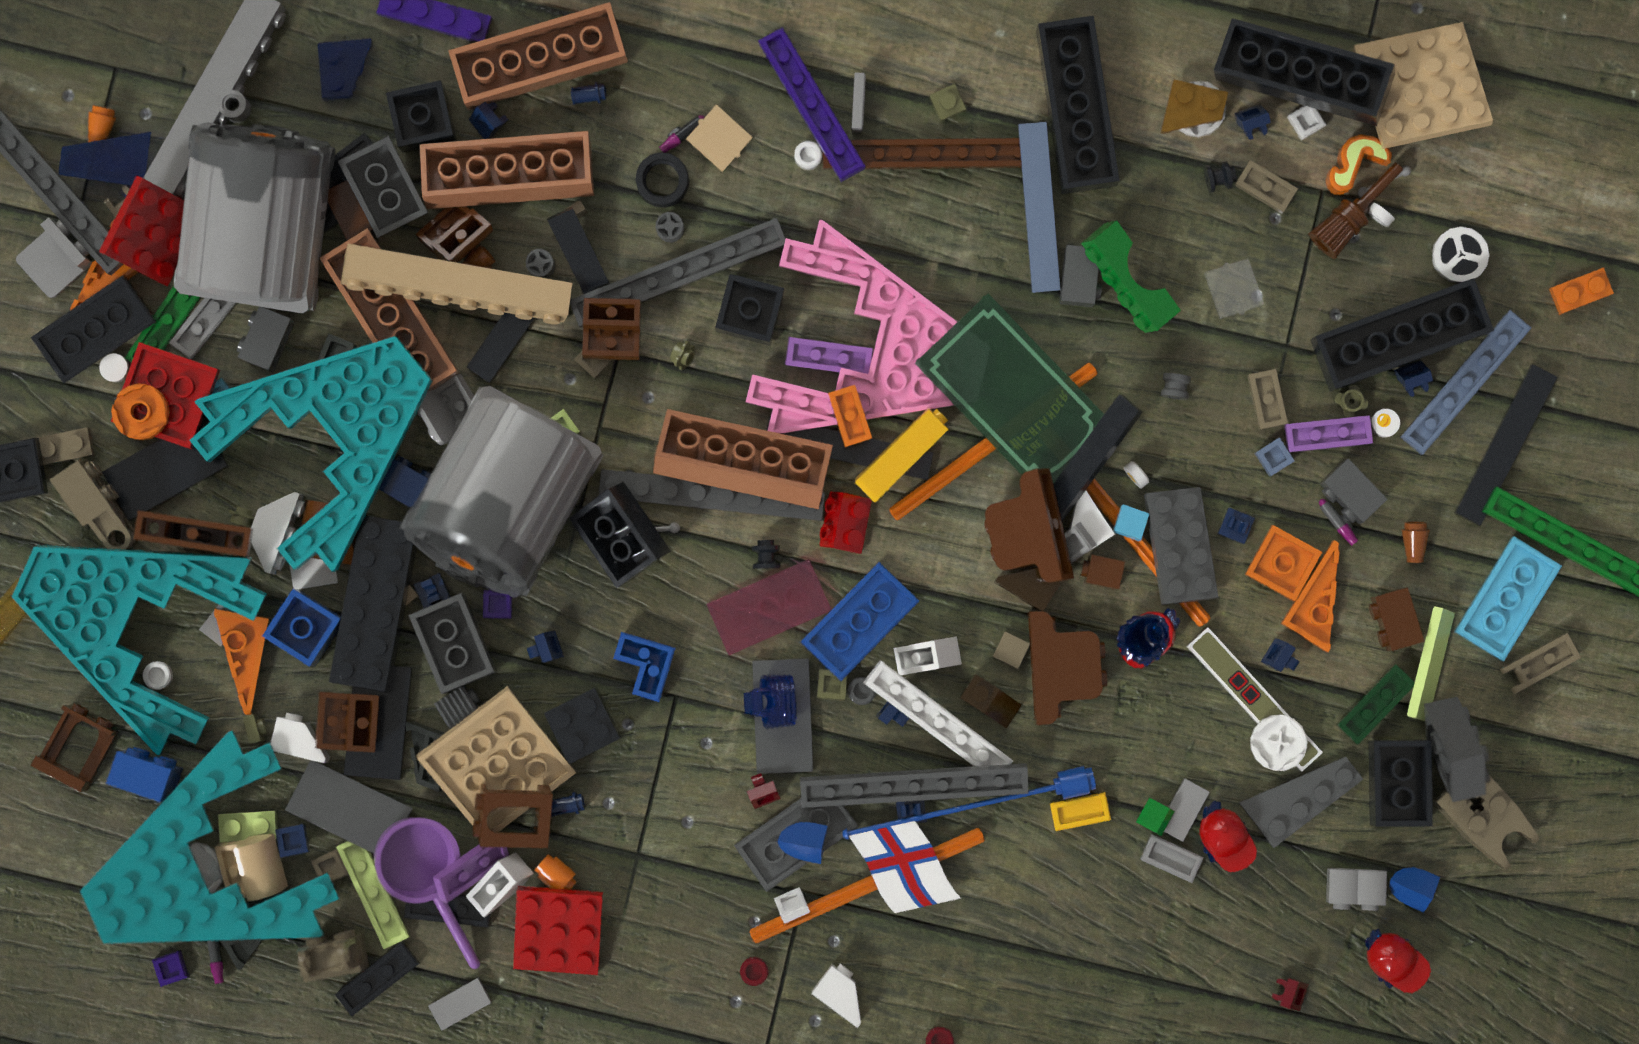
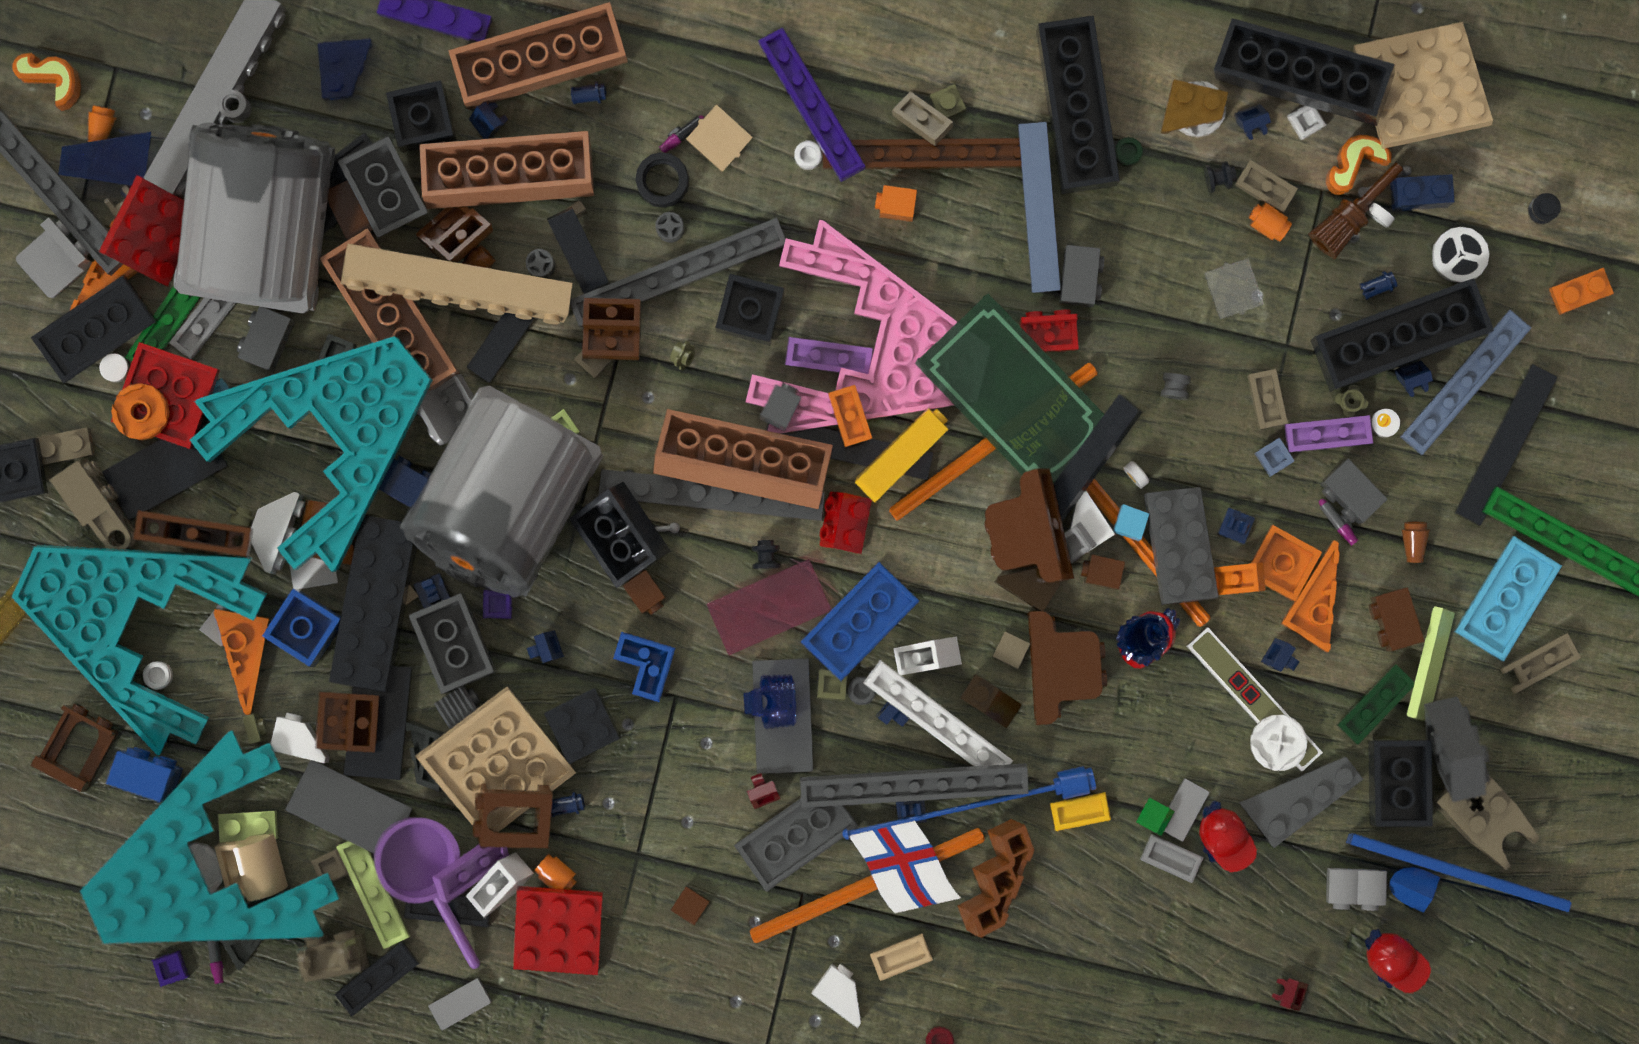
dark blue tile [275,824,310,858] -> none
dark red tile [740,957,768,986] -> none
white tile [774,887,810,924] -> none
blue brick [777,822,828,864] -> none
light grey tile [852,72,866,134] -> none
green arch [1081,220,1181,333] -> none
none -> orange animal [12,53,81,111]
none -> reddish brown brick [623,570,666,615]
none -> reddish brown tile [671,886,710,925]
none -> dark grey brick [760,383,801,431]
none -> tan tile [870,933,933,981]
none -> orange brick [875,185,917,222]
none -> dark tan plate [892,91,953,146]
none -> dark orange brick [957,819,1034,938]
none -> red bracket [1020,309,1079,354]
none -> dark green tile [1115,137,1143,166]
none -> orange plate [1214,563,1266,595]
none -> orange brick [1248,202,1292,242]
none -> blue tile [1346,833,1571,912]
none -> dark blue pin [1359,271,1398,300]
none -> dark blue brick [1390,174,1455,211]
none -> black wheel [1528,193,1561,224]

